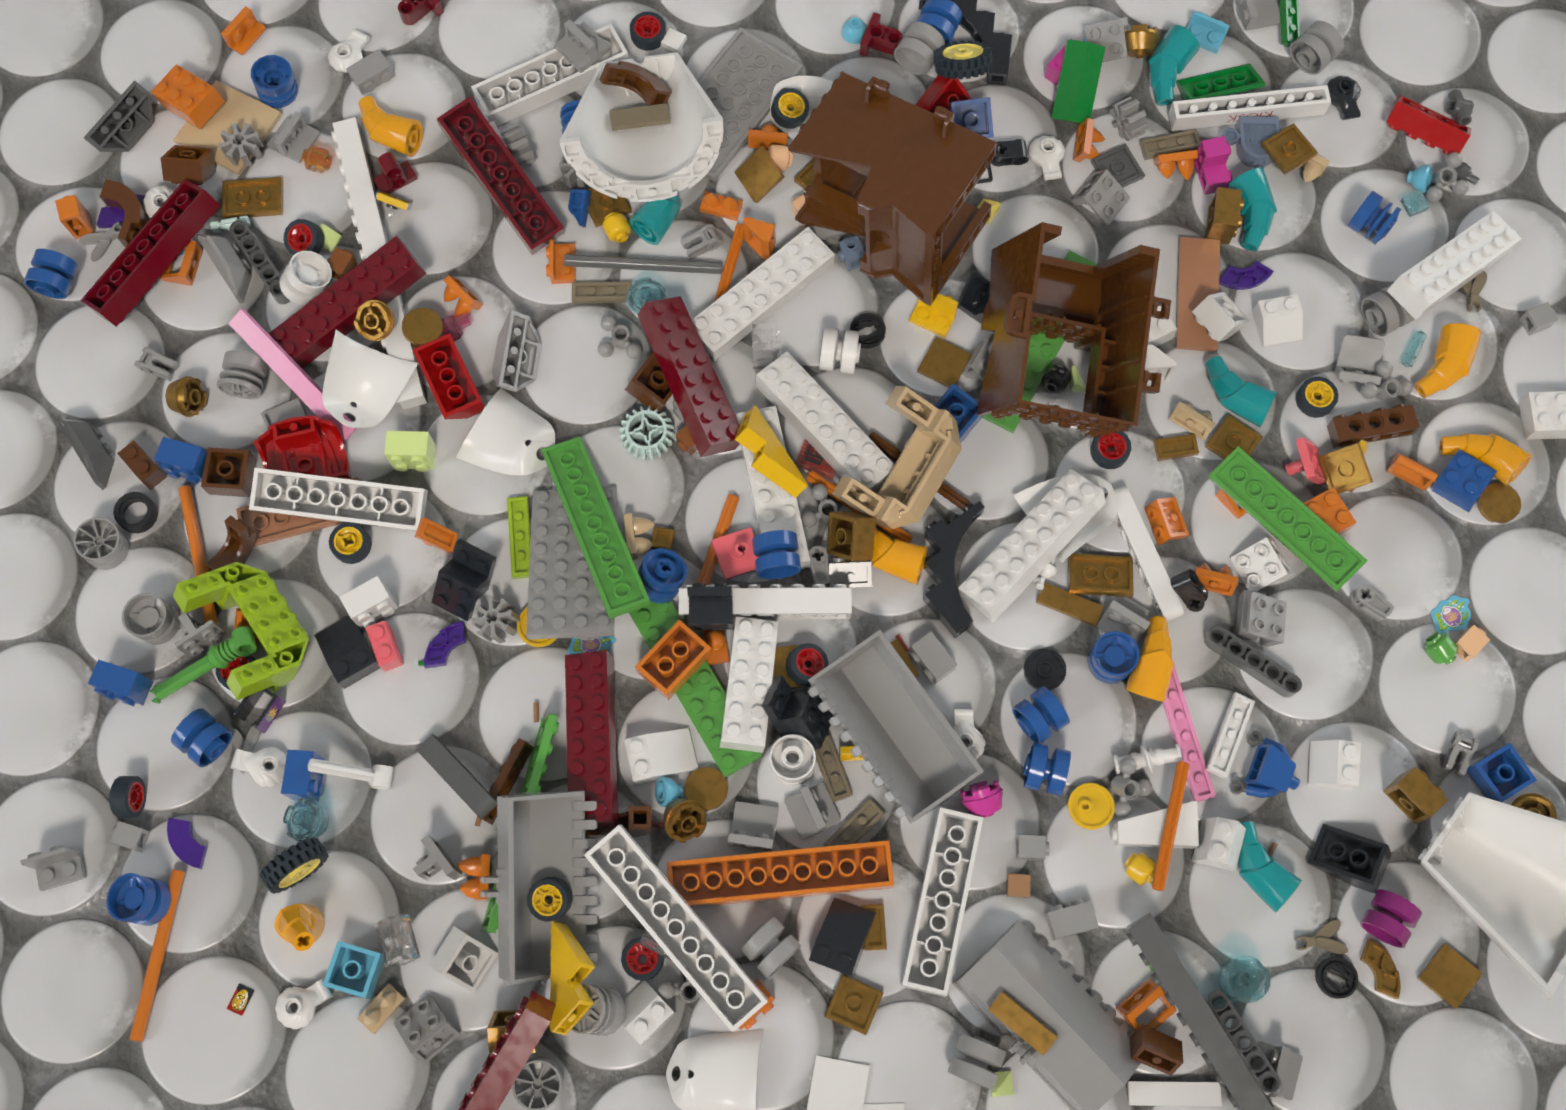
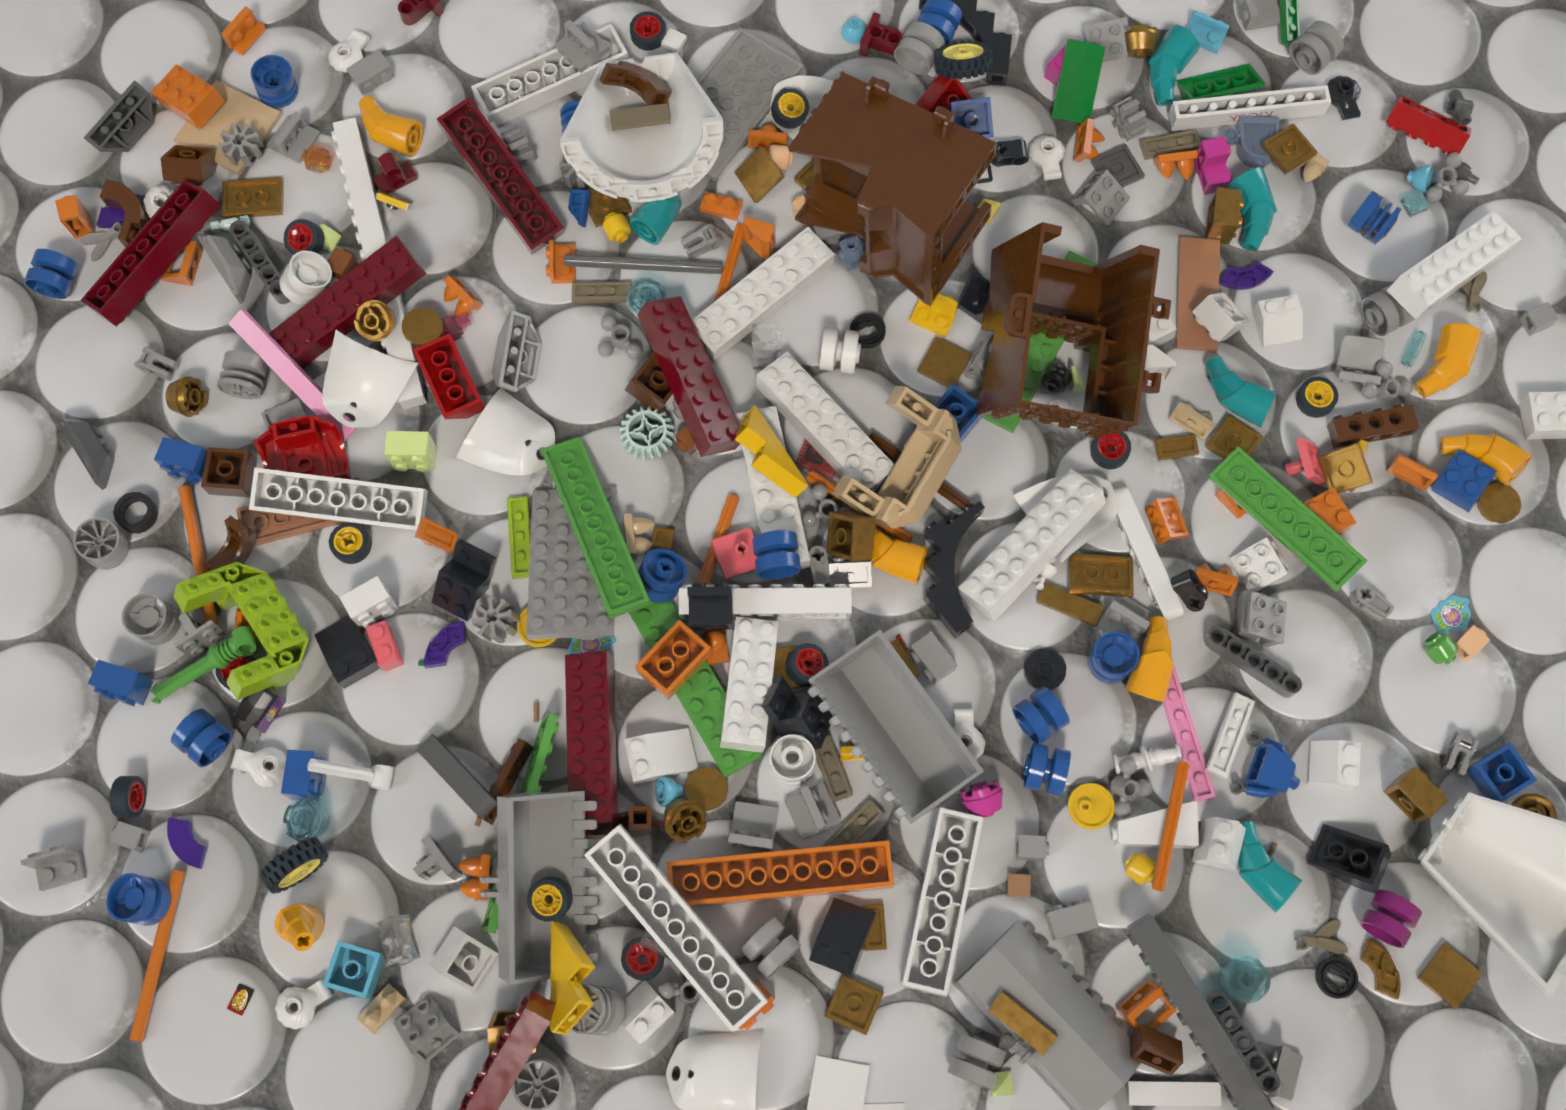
reddish brown brick [117,440,167,490] -> none

